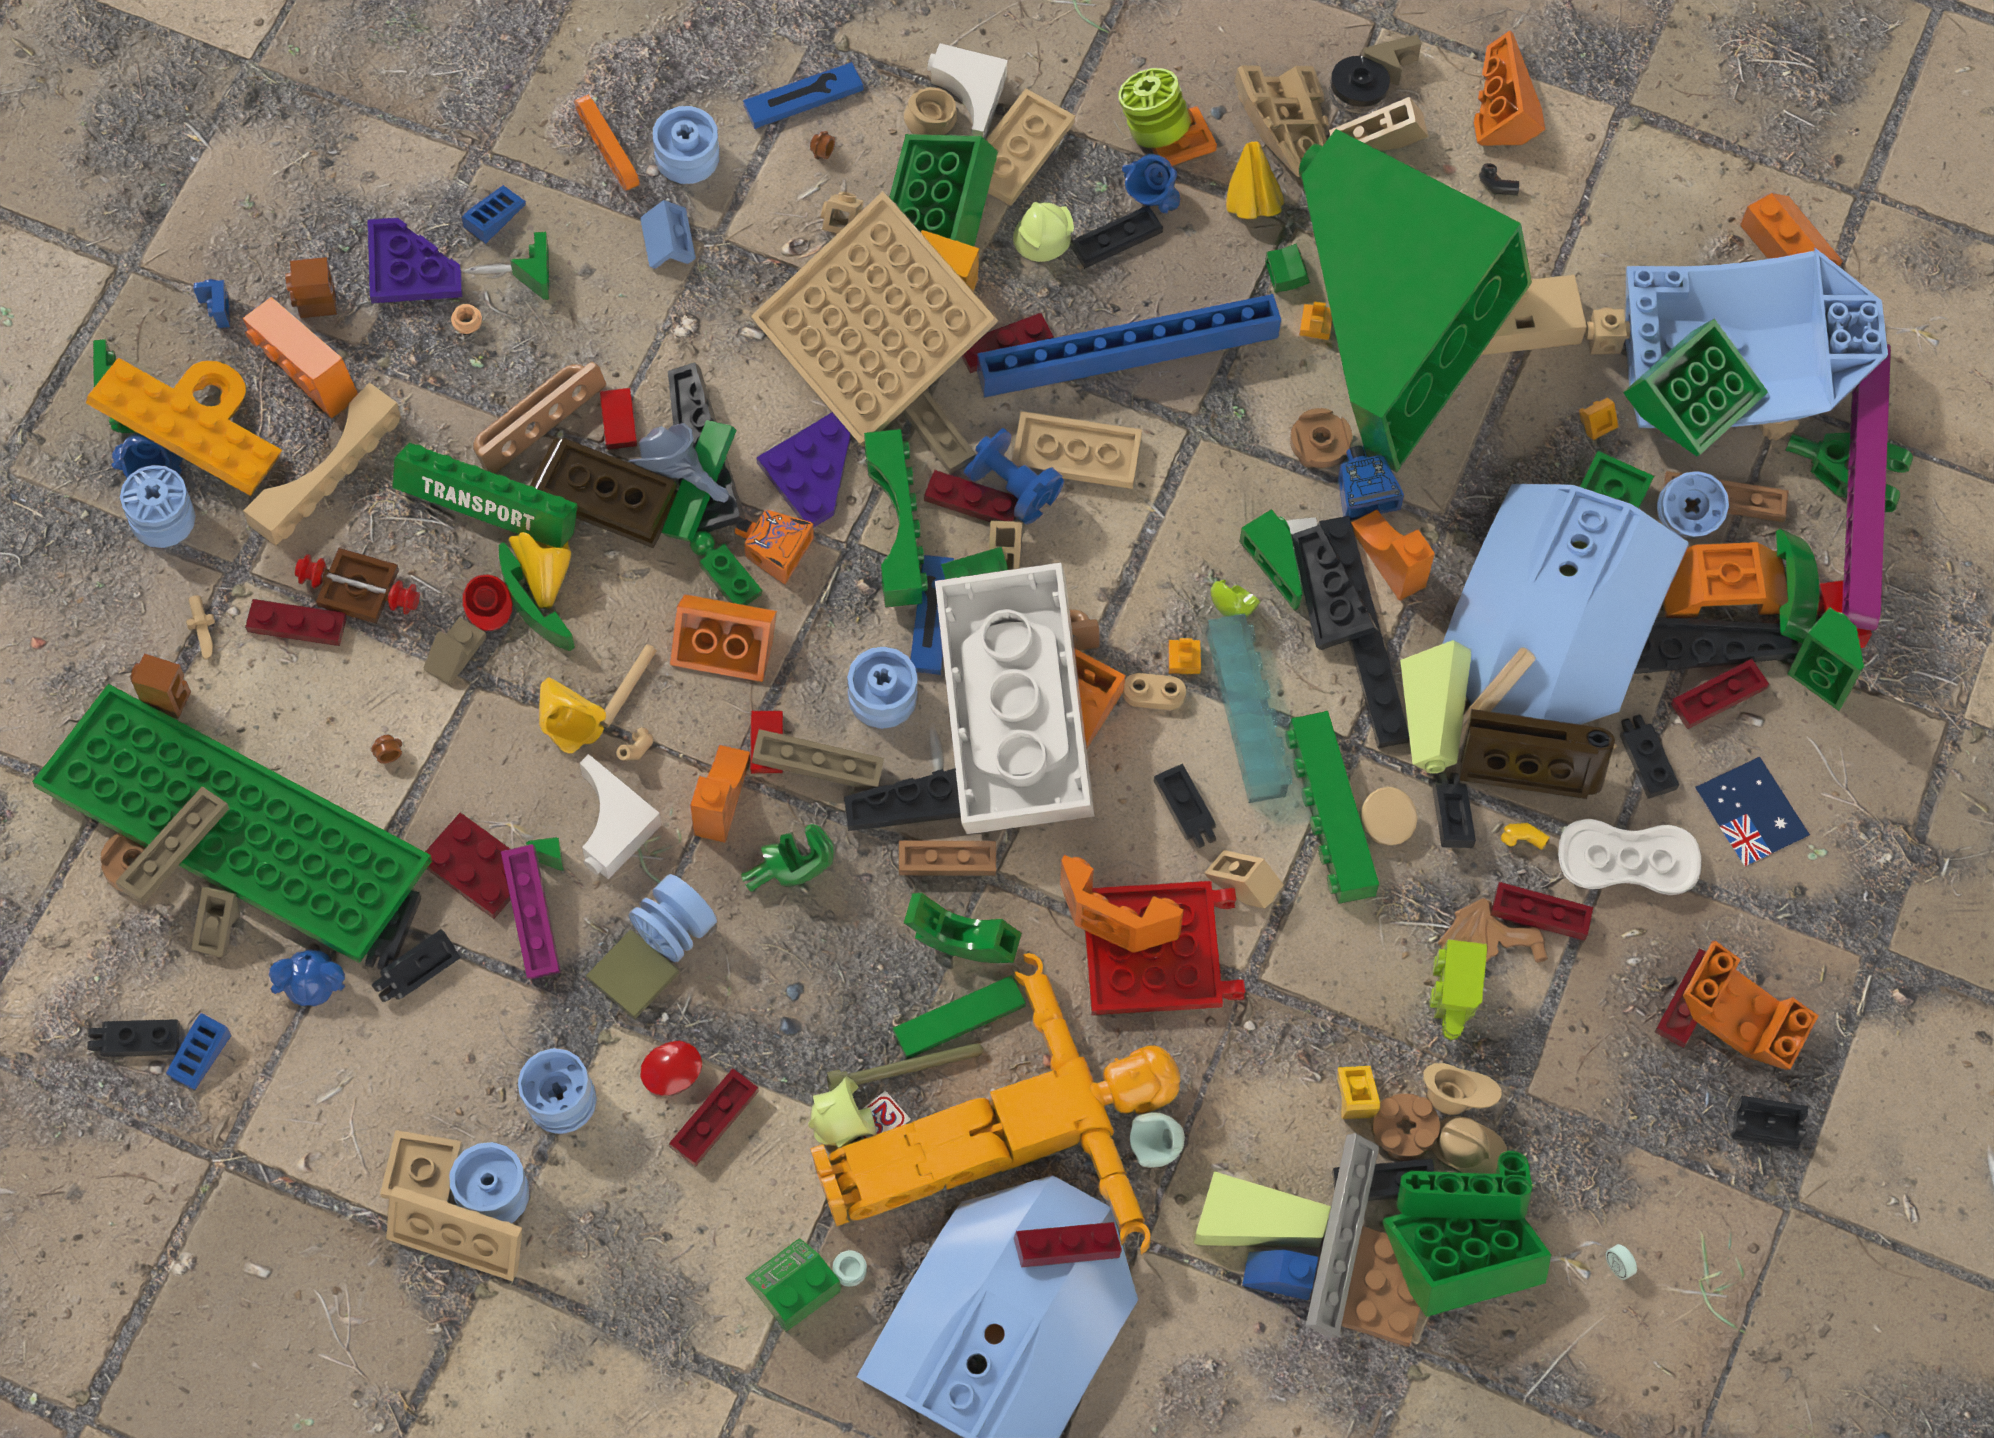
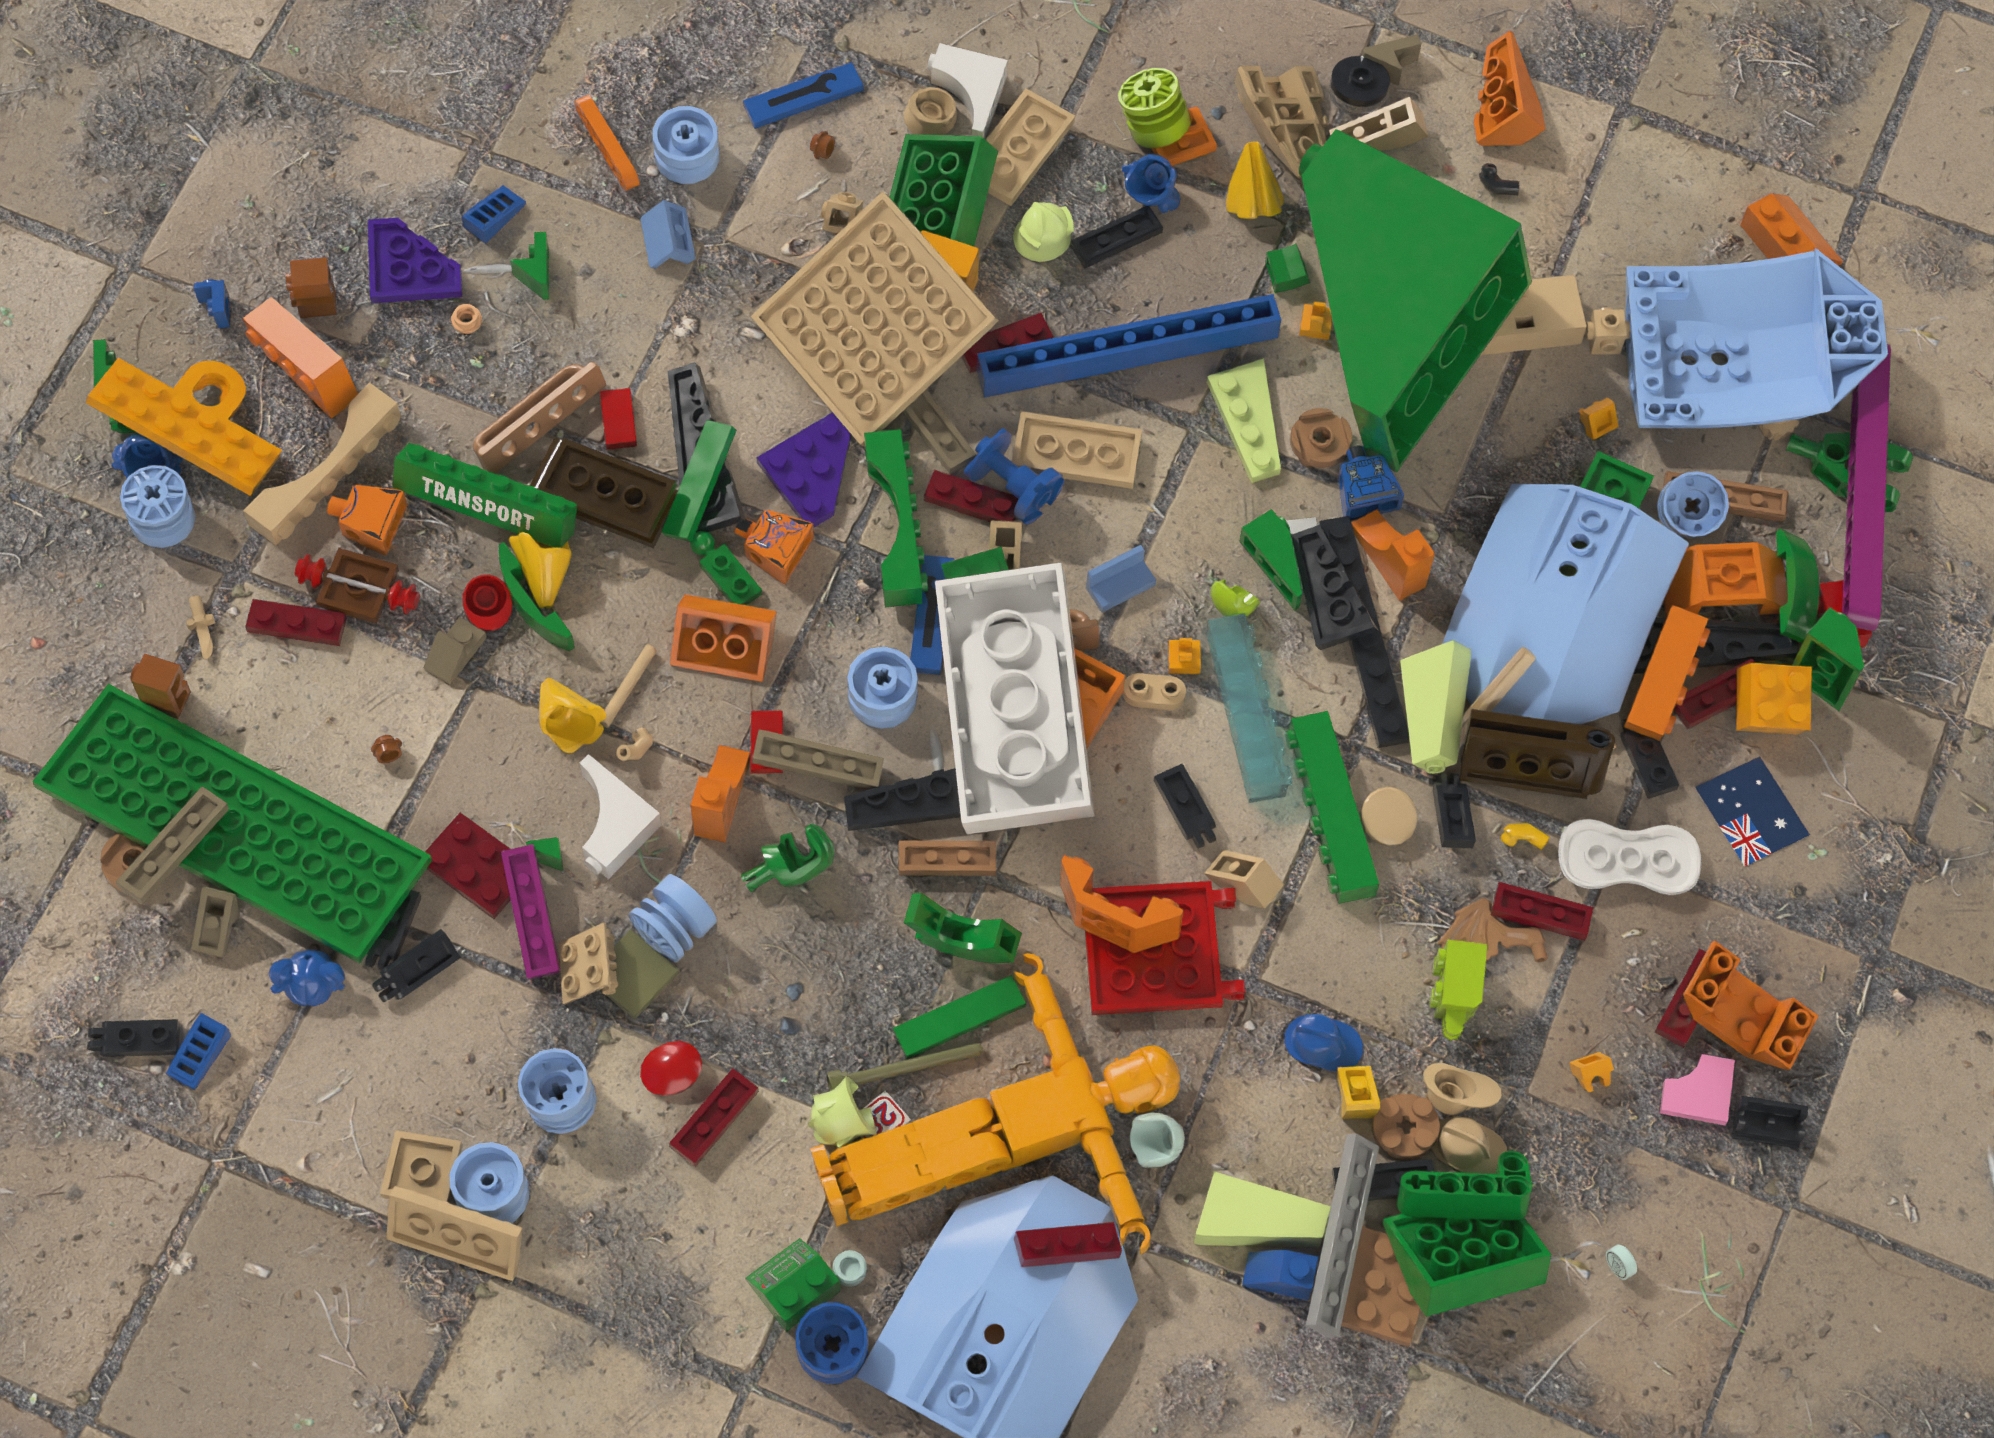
sand blue hat [629,423,730,503] -> none
green slope [1623,318,1768,457] -> none
none -> orange torso [327,485,408,556]
none -> tan hinge [558,922,618,1005]
none -> blue wheel [796,1302,868,1384]
none -> medium blue panel [1086,545,1156,613]
none -> yellowish green wing [1206,358,1281,483]
none -> blue piece [1285,1014,1363,1072]
none -> light orange tile [1569,1052,1614,1092]
none -> orange wedge [1624,605,1710,741]
none -> bright pink tile [1660,1054,1735,1126]
none -> light orange brick [1736,663,1812,735]

